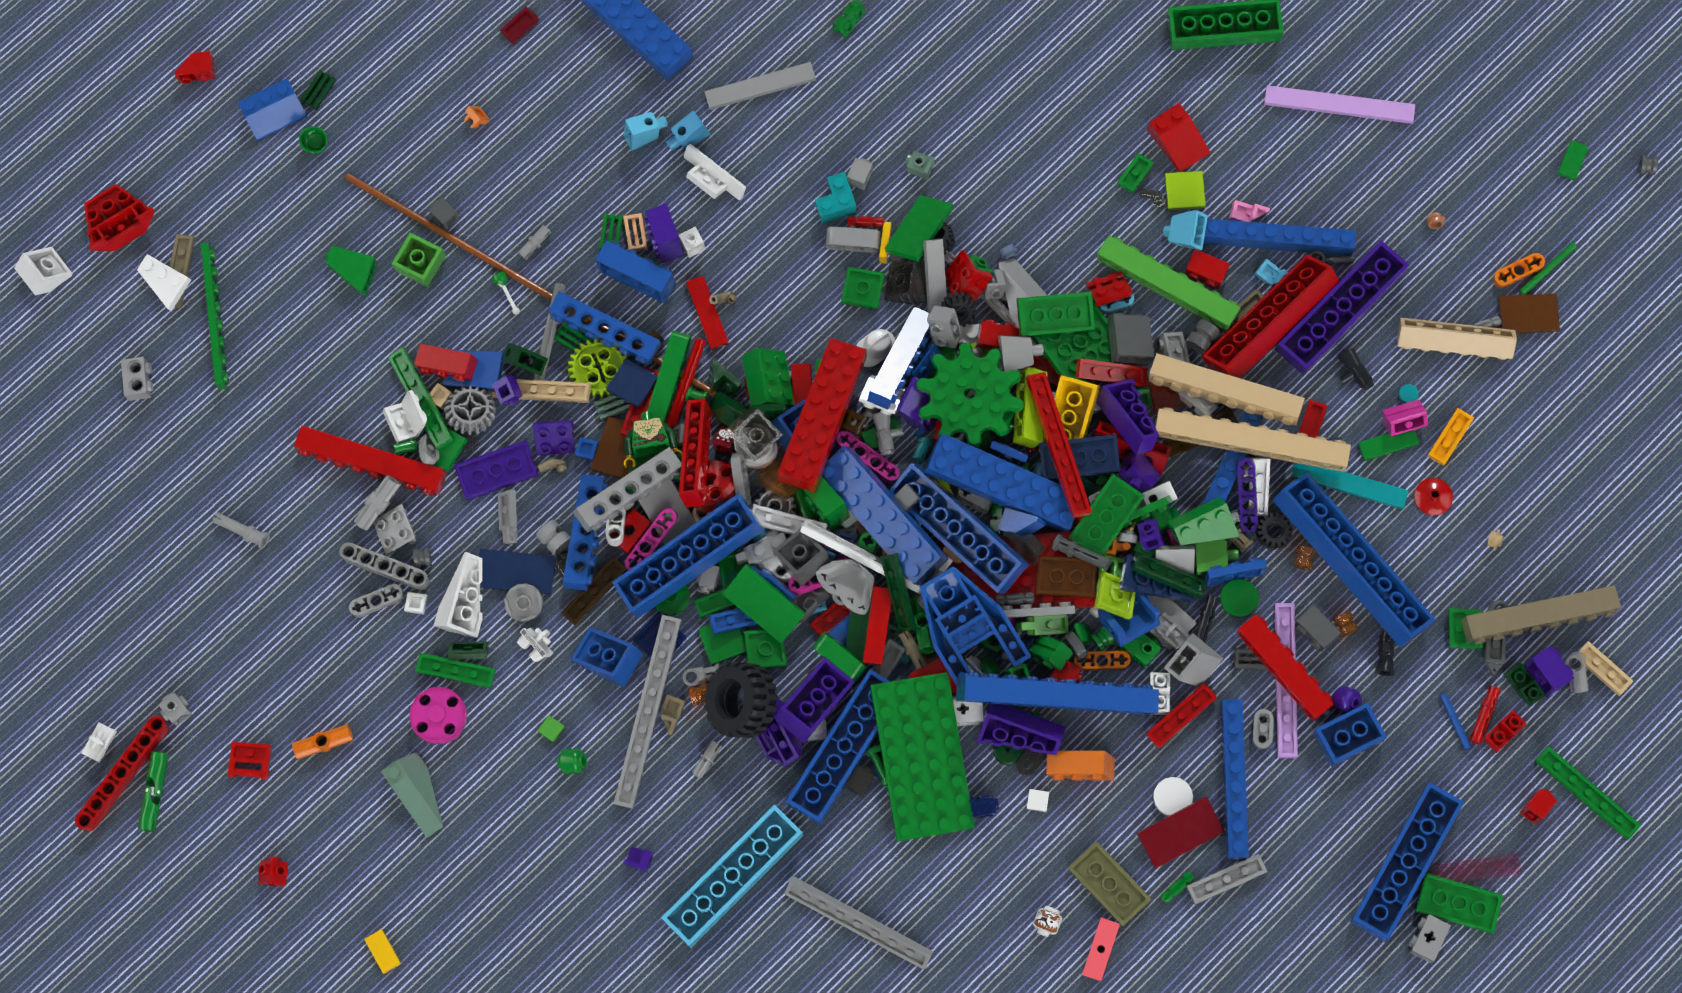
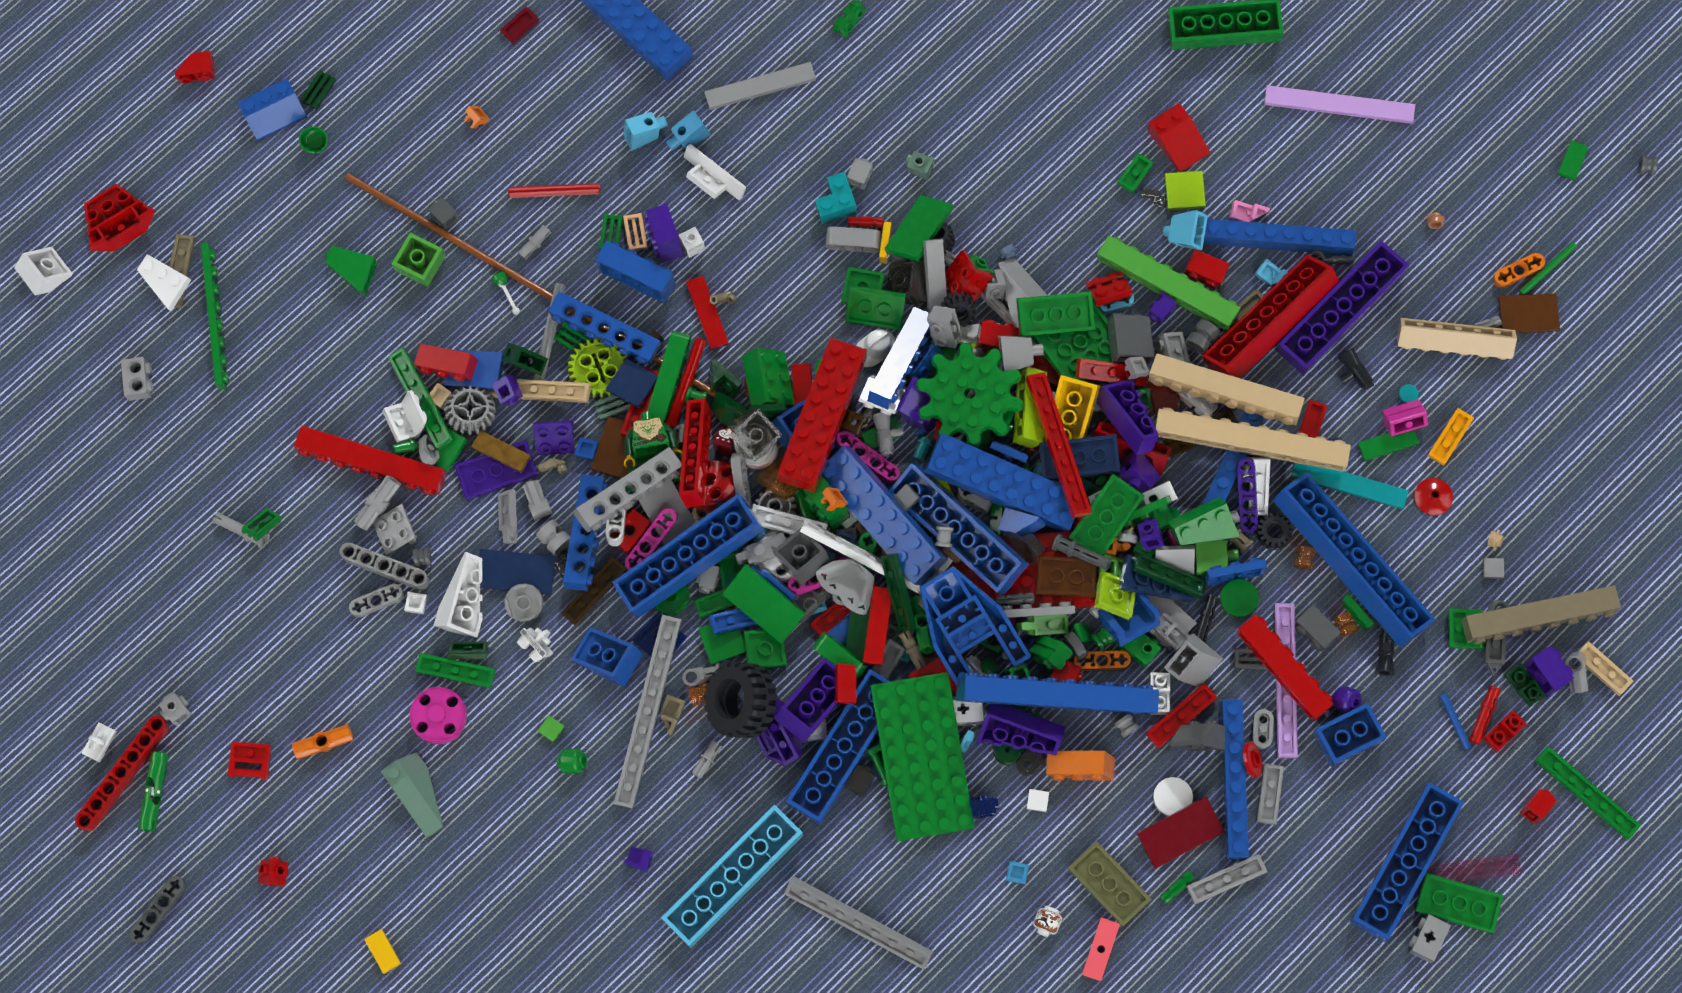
none -> dark grey beam [130,876,186,944]
none -> green tile [241,508,282,542]
none -> pearl gold tile [471,430,531,473]
none -> red axle [508,183,601,198]
none -> light grey piece [523,480,552,521]
none -> orange tile [821,487,848,511]
none -> red tile [835,663,856,705]
none -> green tile [845,285,906,331]
none -> light grey bush [935,526,954,547]
none -> medium azure tile [960,729,975,753]
none -> dark azure tile [1006,861,1029,885]
none -> light grey wheel [1114,714,1139,738]
none -> light grey tile [1124,356,1150,379]
none -> dark purple brick [1147,292,1177,325]
none -> dark grey slope [1170,720,1225,751]
none -> red wheel [1243,741,1263,778]
none -> light grey tile [1256,763,1284,825]
none -> green tile [1341,594,1374,631]
none -> light grey tile [1483,558,1504,579]

